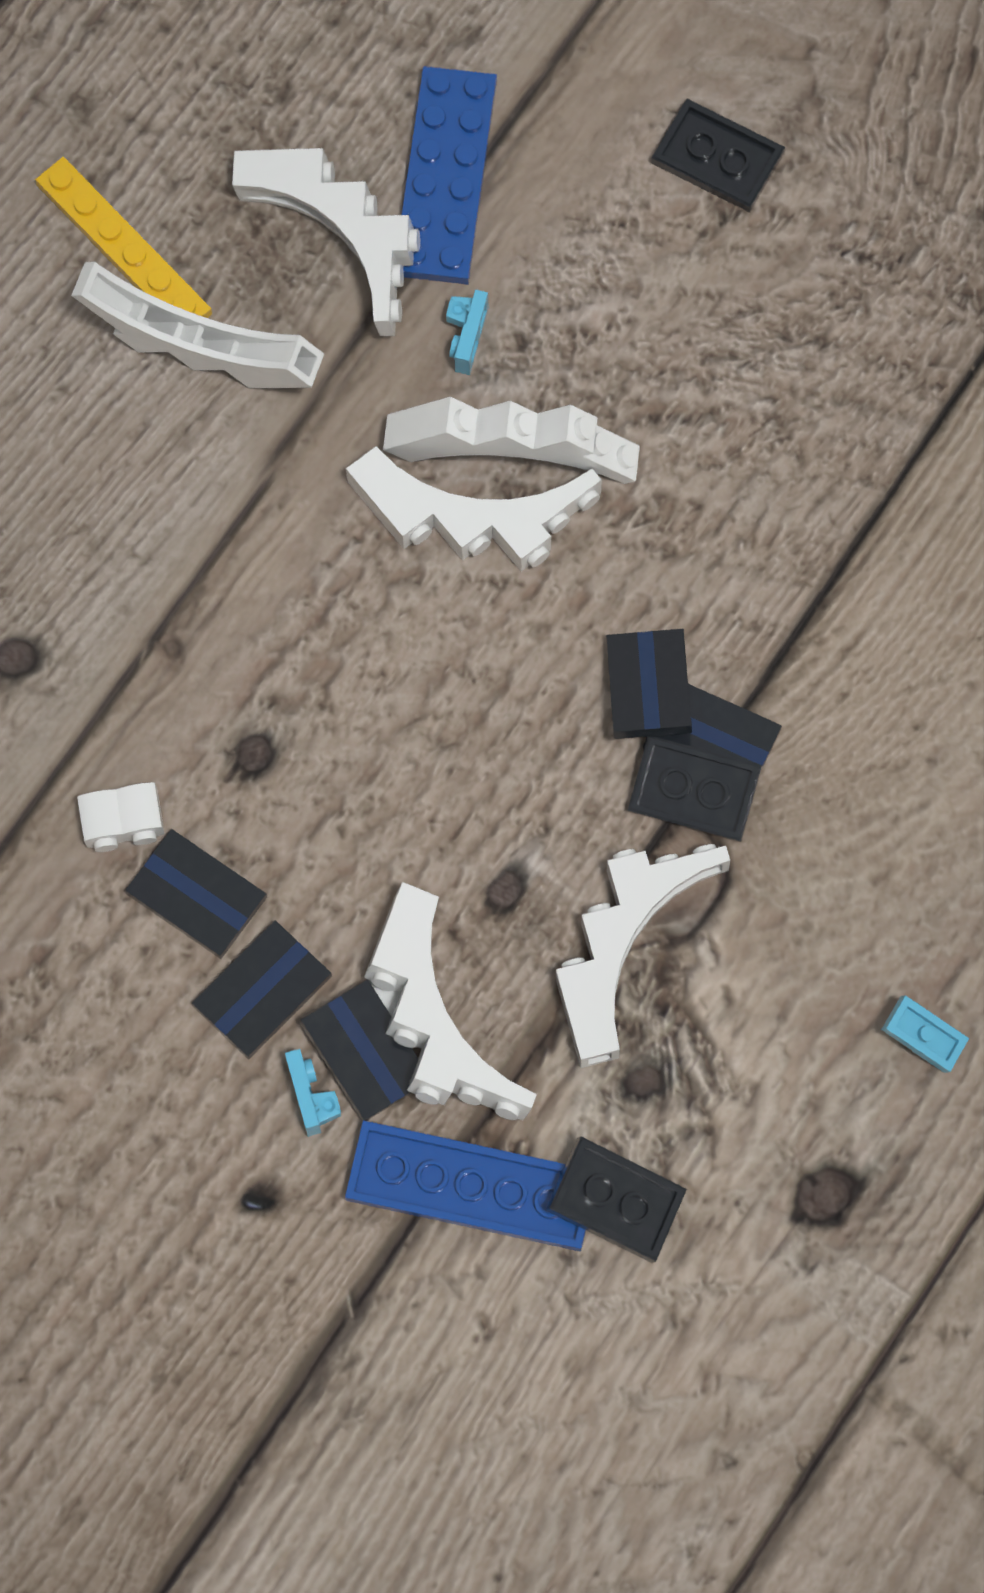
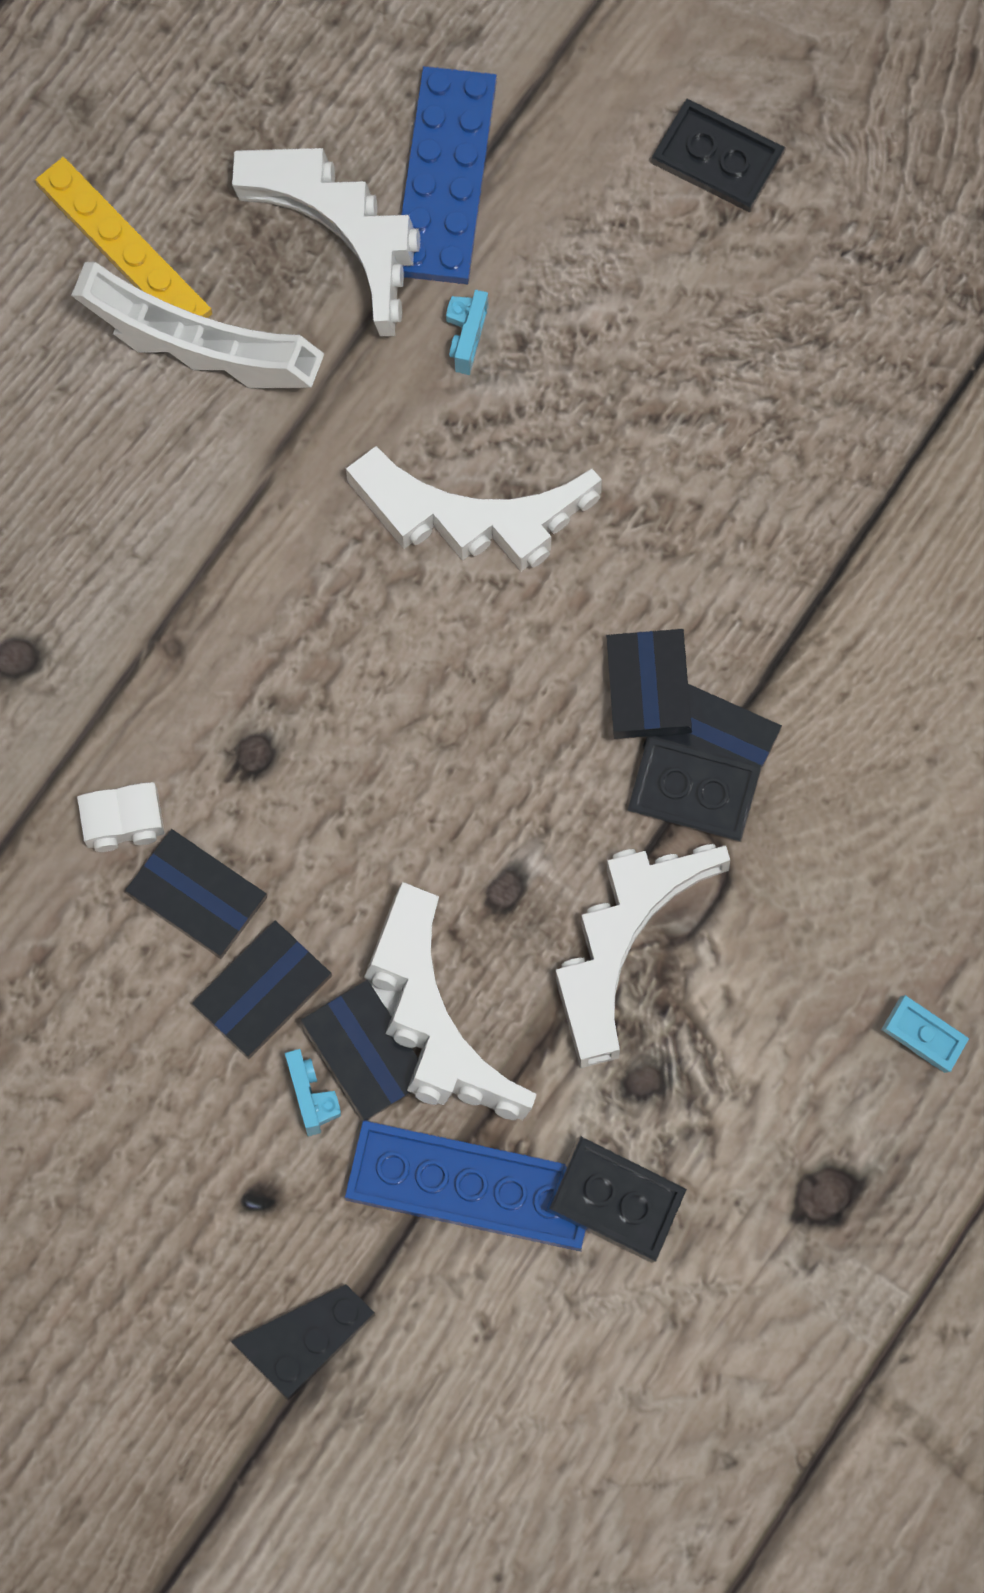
white arch [383,397,640,484] -> none
none -> black wing [231,1284,375,1401]

